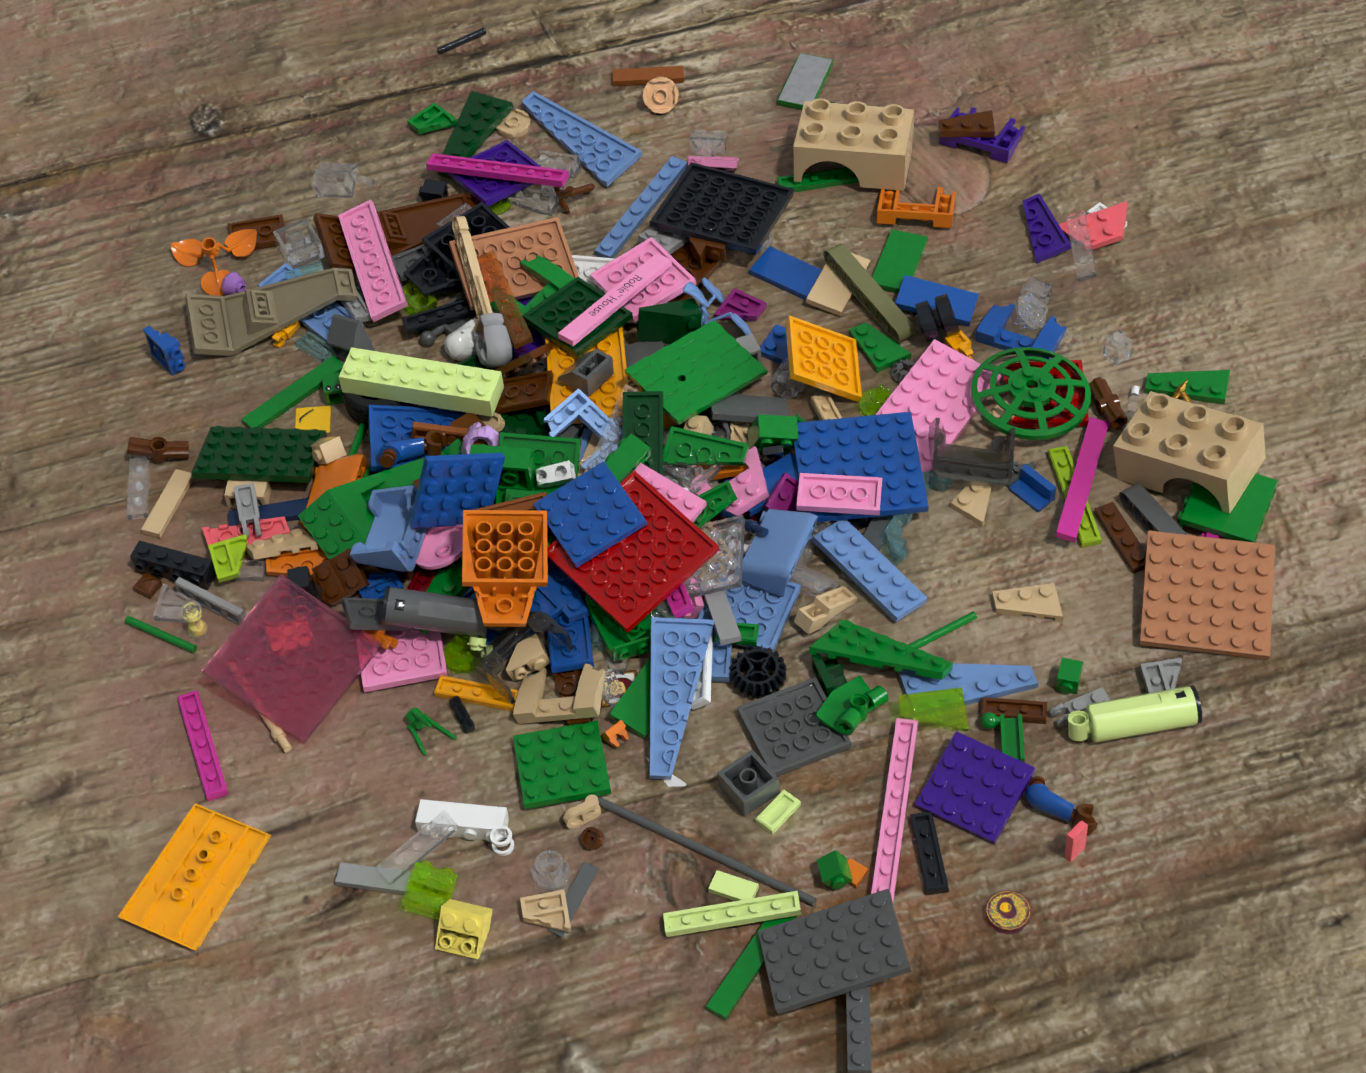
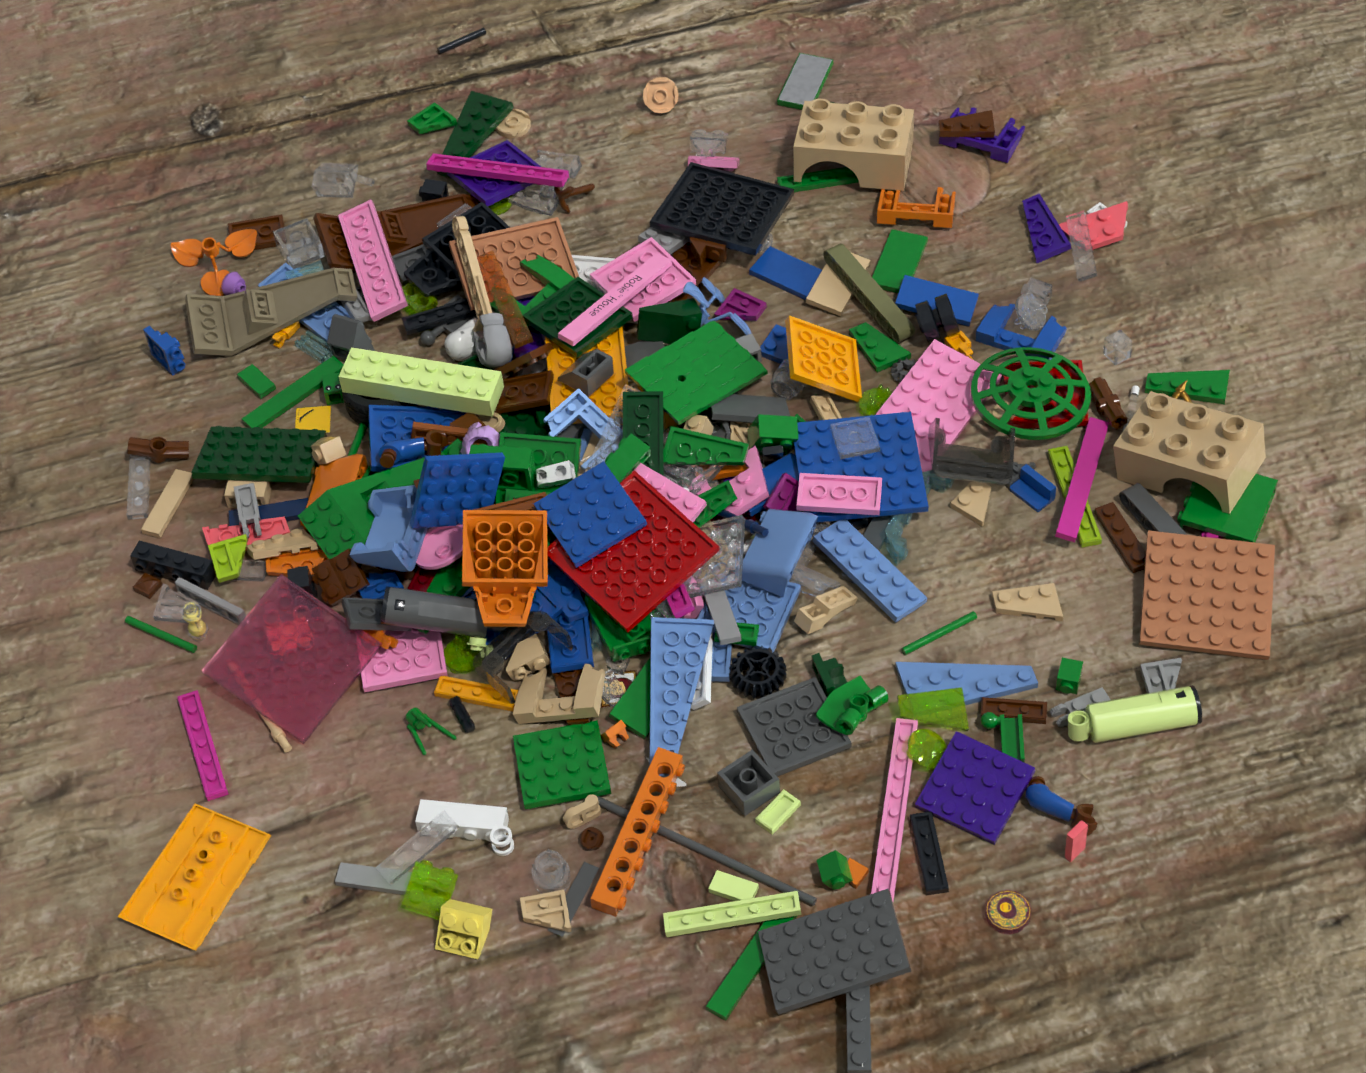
medium blue wing [521,91,642,187] -> none
medium blue plate [594,156,688,258] -> none
dark orange tile [613,66,684,86] -> none
green wing [809,619,953,680] -> none
none -> green tile [237,364,276,399]
none -> orange brick [590,747,685,917]
none -> clear tile [830,417,880,459]
none -> clear neon green dish [906,729,947,771]

